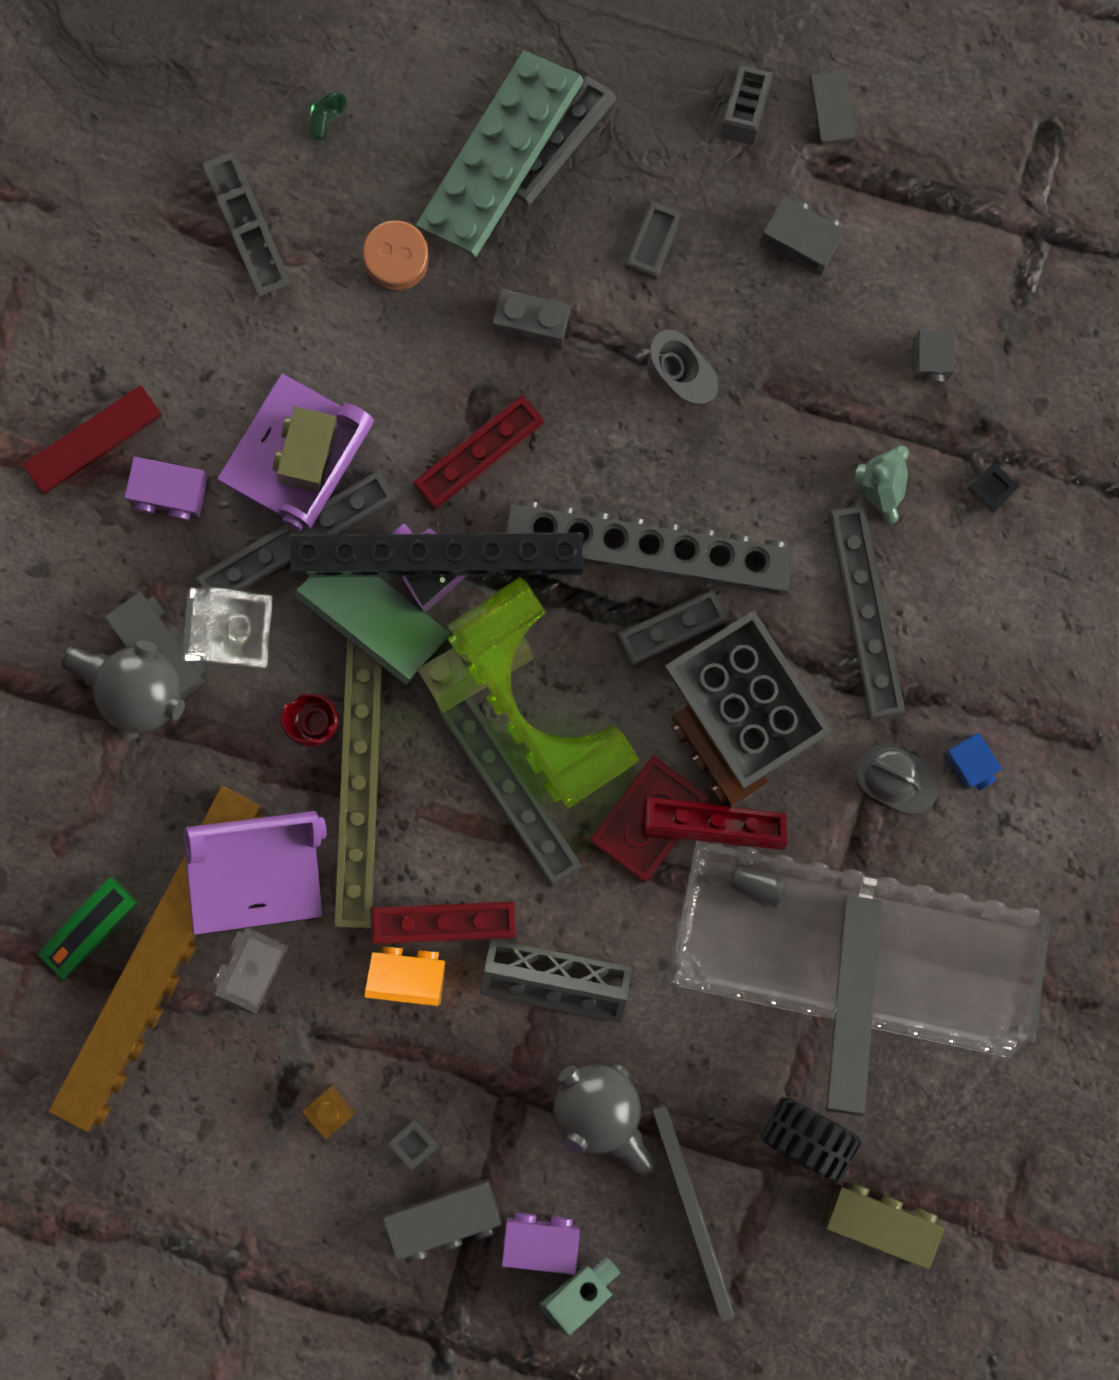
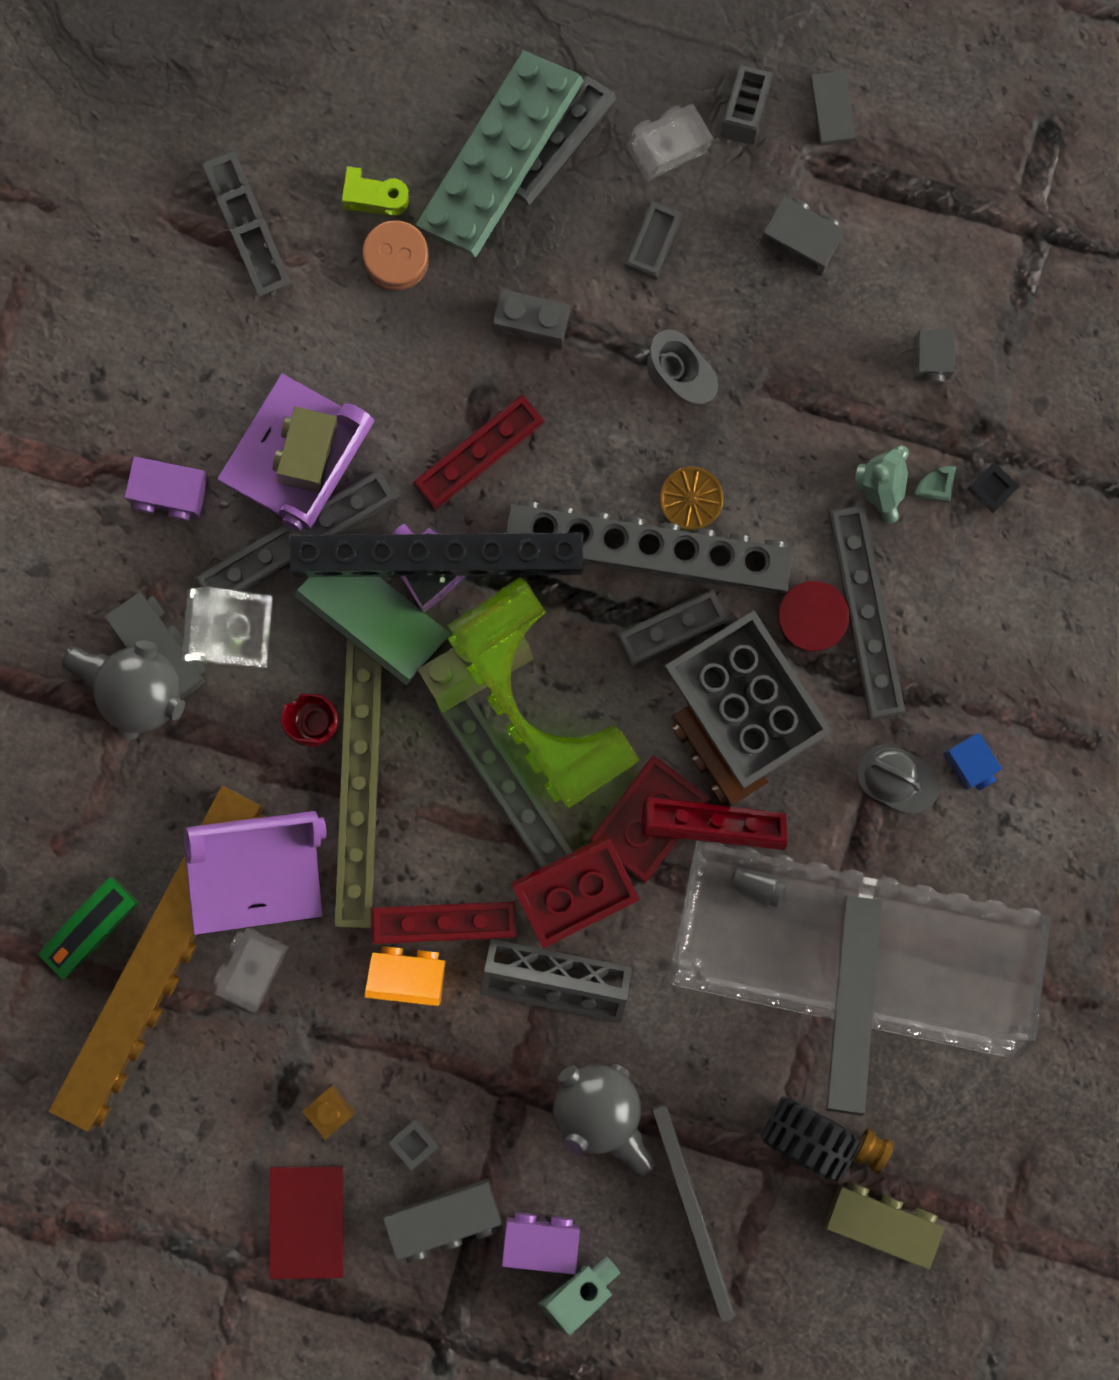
dark red tile [23,385,163,495] -> none
clear green arm [309,92,347,140] -> none
none -> dark red tile [270,1165,344,1279]
none -> lime leg [342,166,409,216]
none -> dark red plate [511,835,640,949]
none -> clear brick [626,103,714,181]
none -> pearl gold wheel [660,466,723,530]
none -> dark red tile [778,581,849,652]
none -> pearl gold wheel [853,1128,895,1174]
none -> sand green tile [913,466,956,503]

